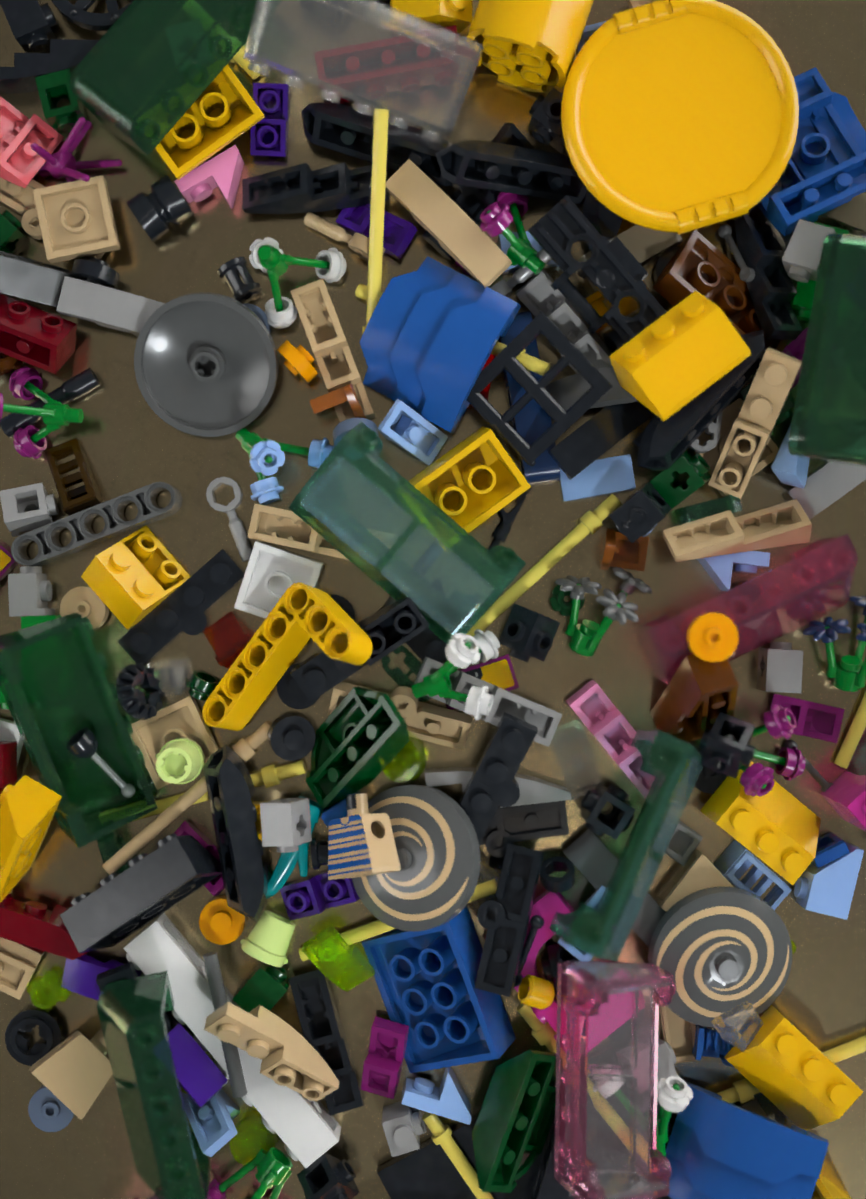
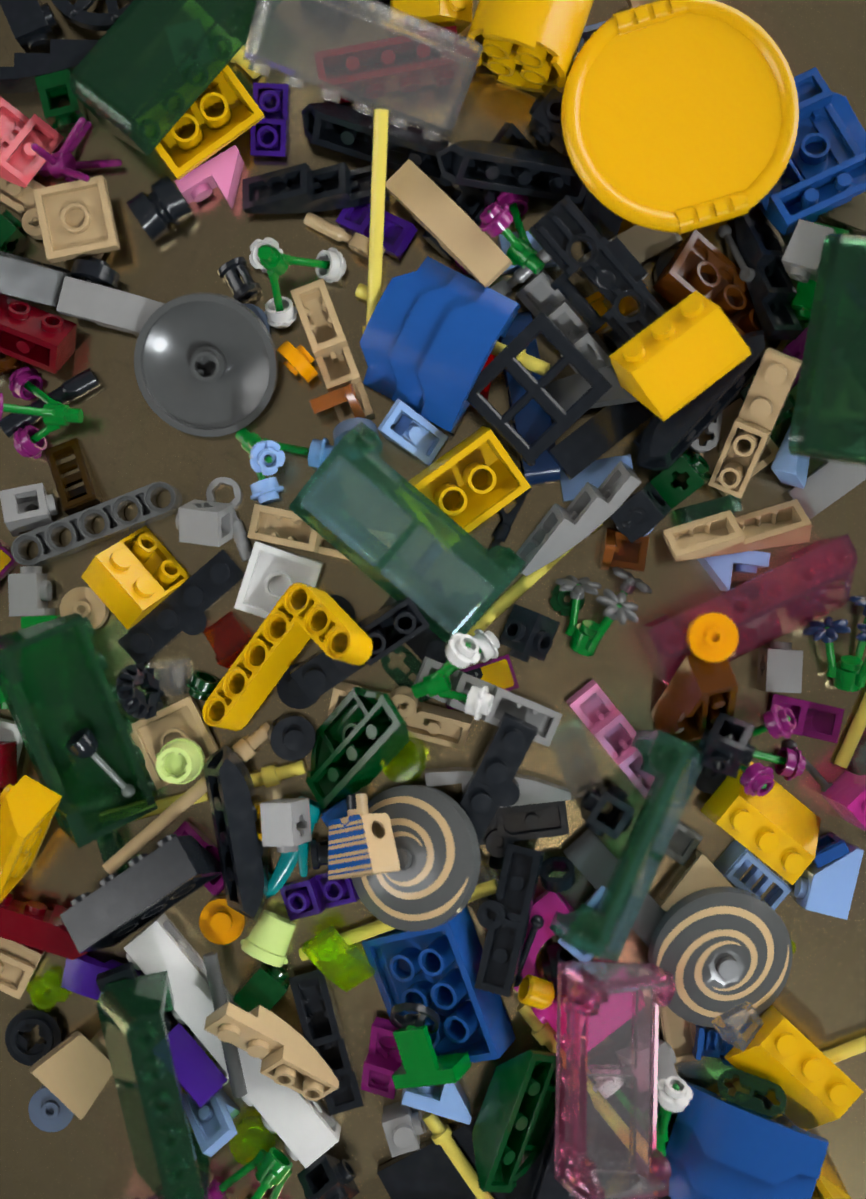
none -> light grey brick [176,499,233,547]
none -> green piece [390,1003,472,1089]
none -> light grey slope [513,461,641,576]
none -> clear green beam [717,1068,787,1119]

